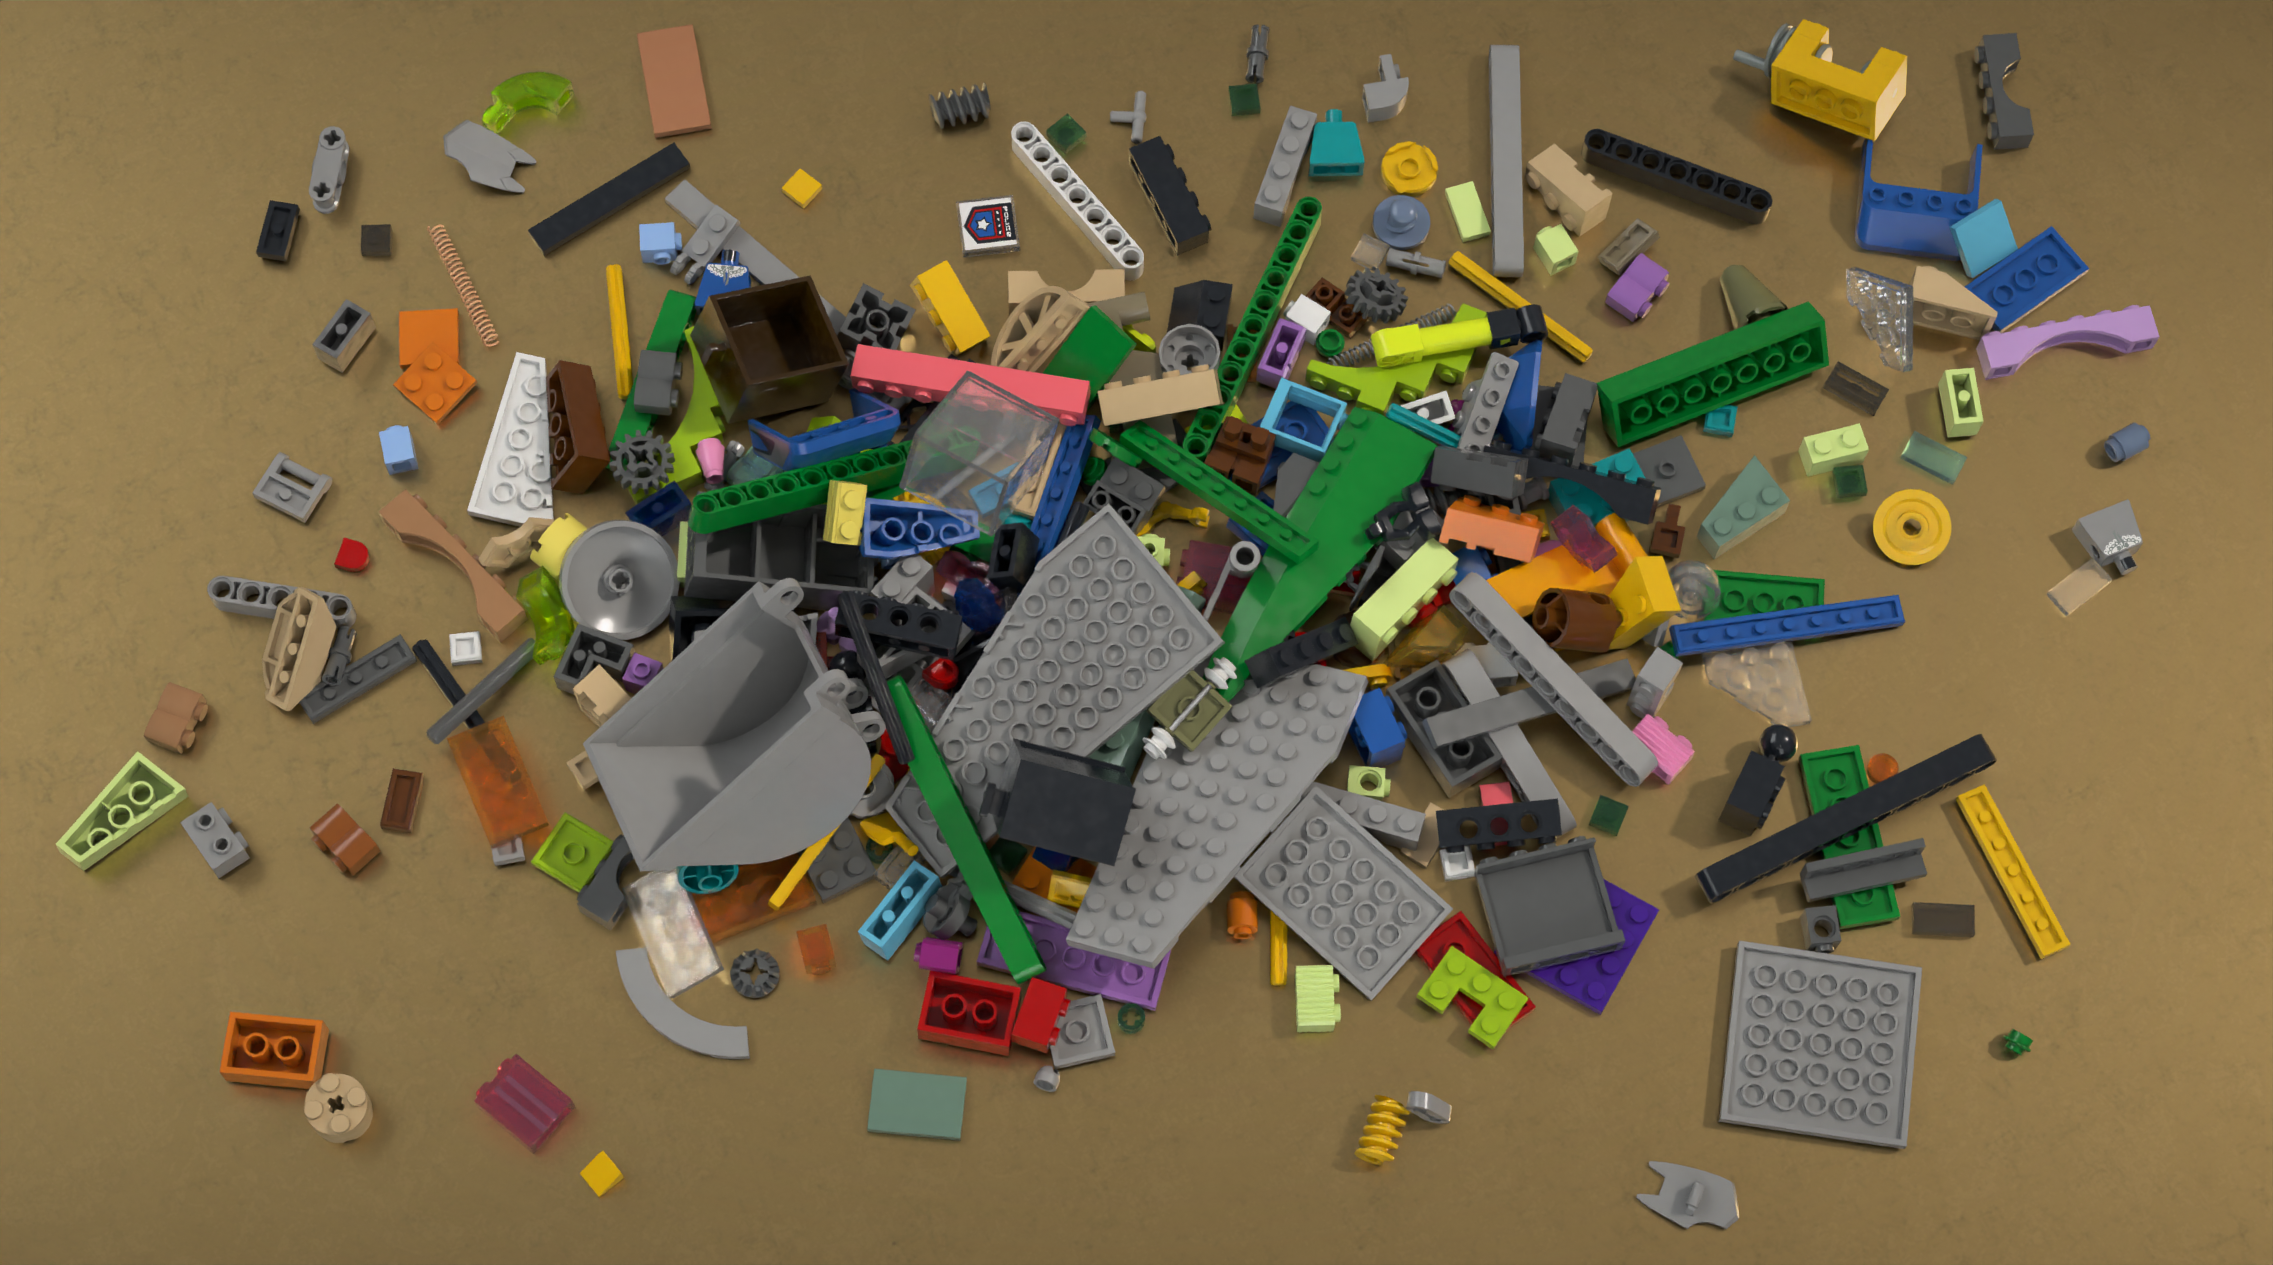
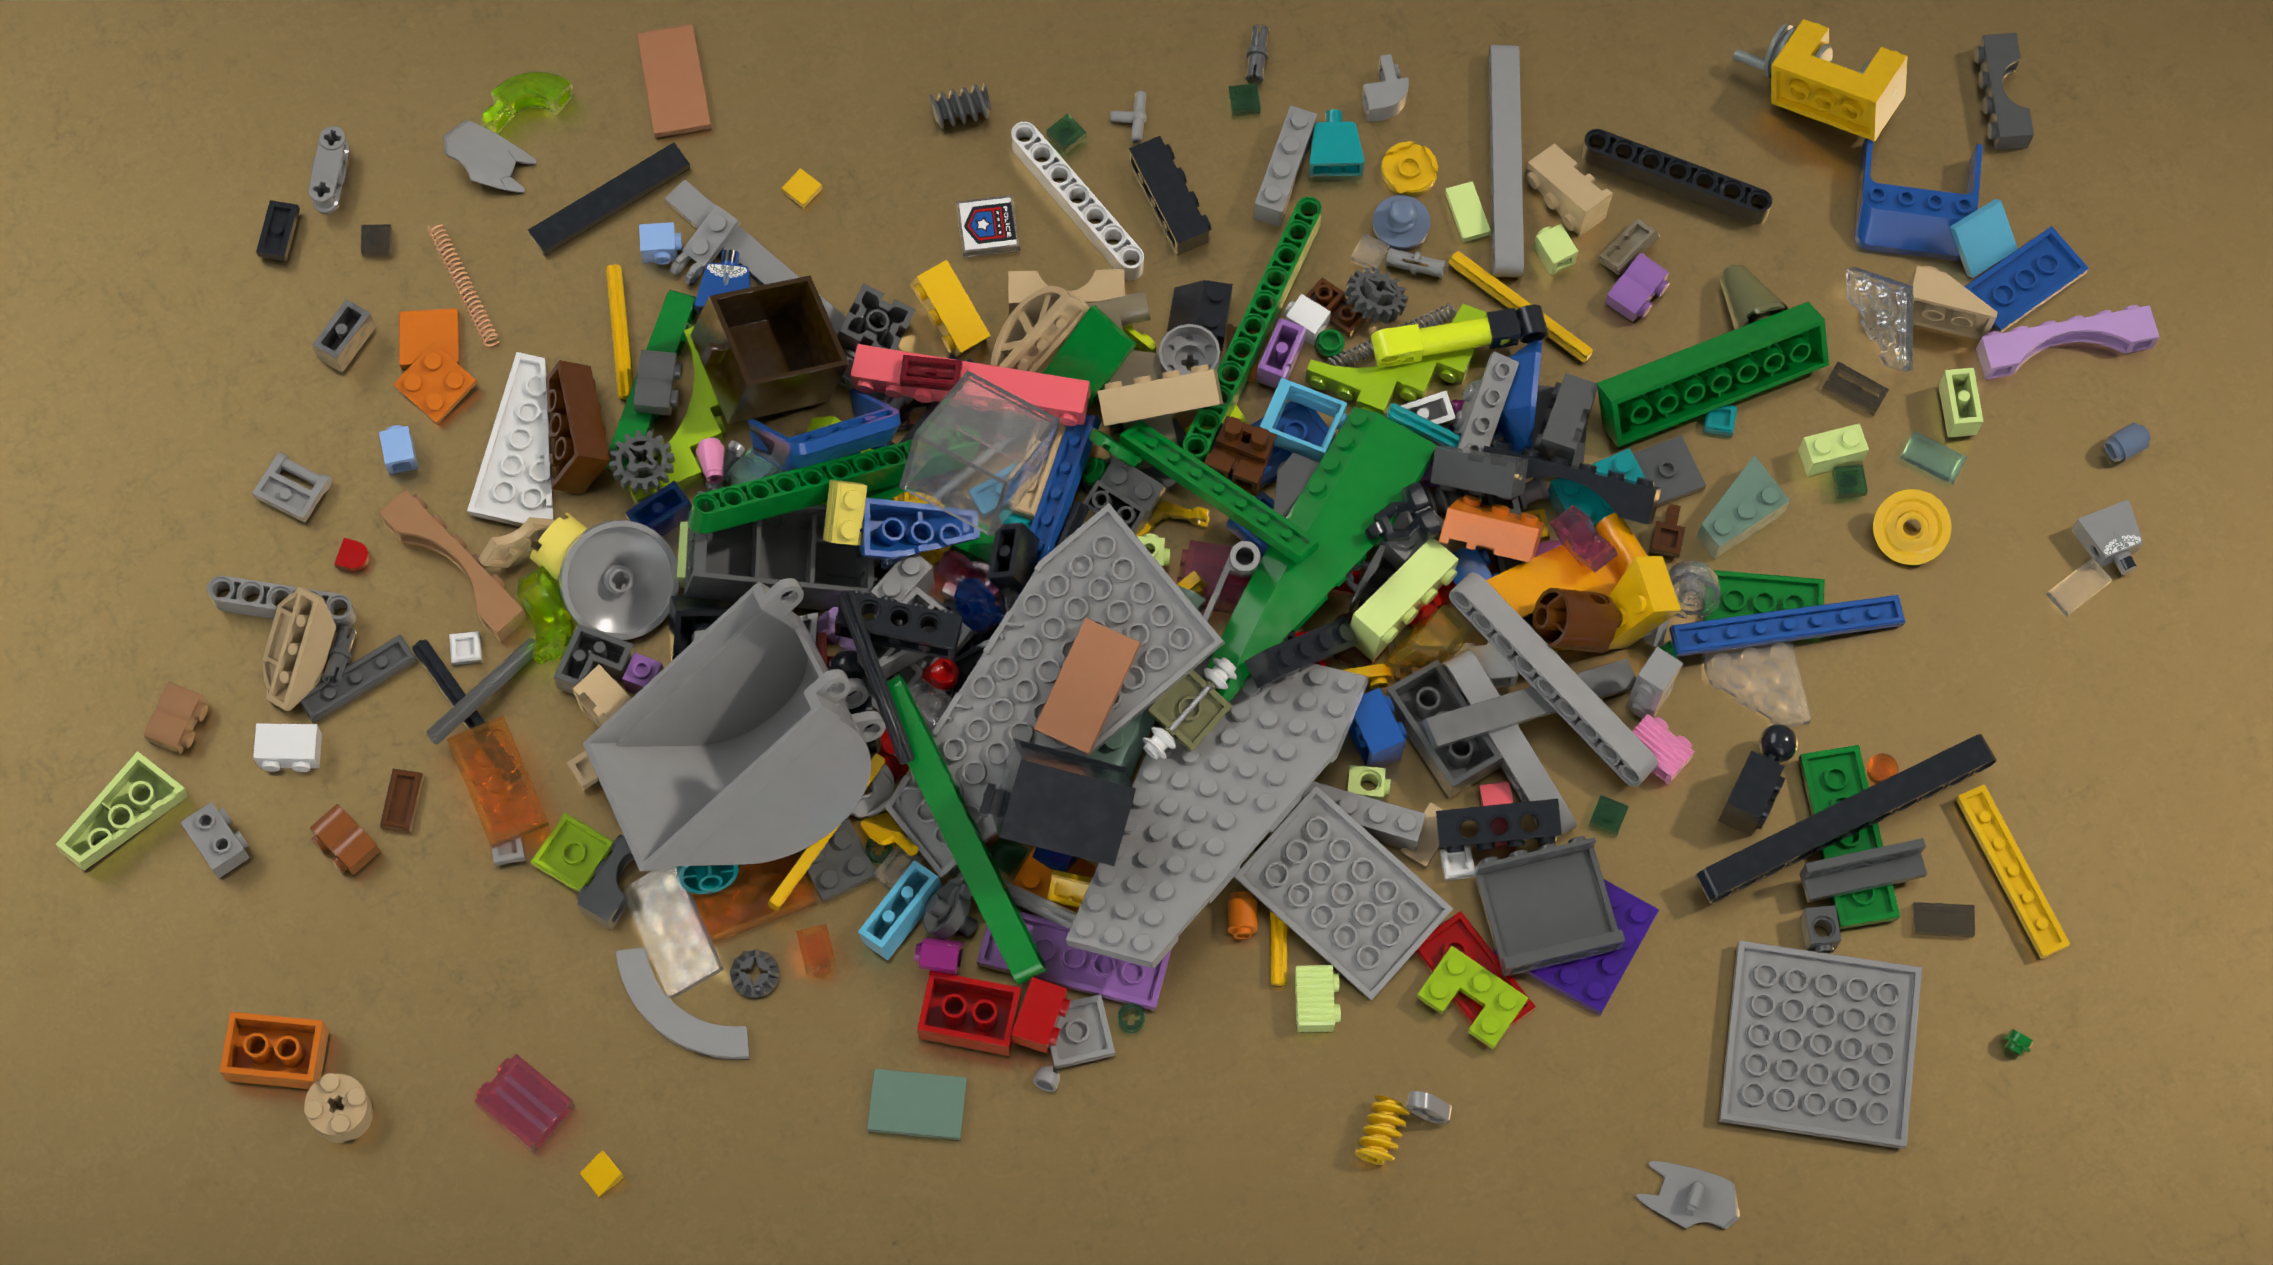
none -> white brick [253,723,322,772]
none -> dark red tile [899,355,963,392]
none -> nougat tile [1034,618,1142,755]

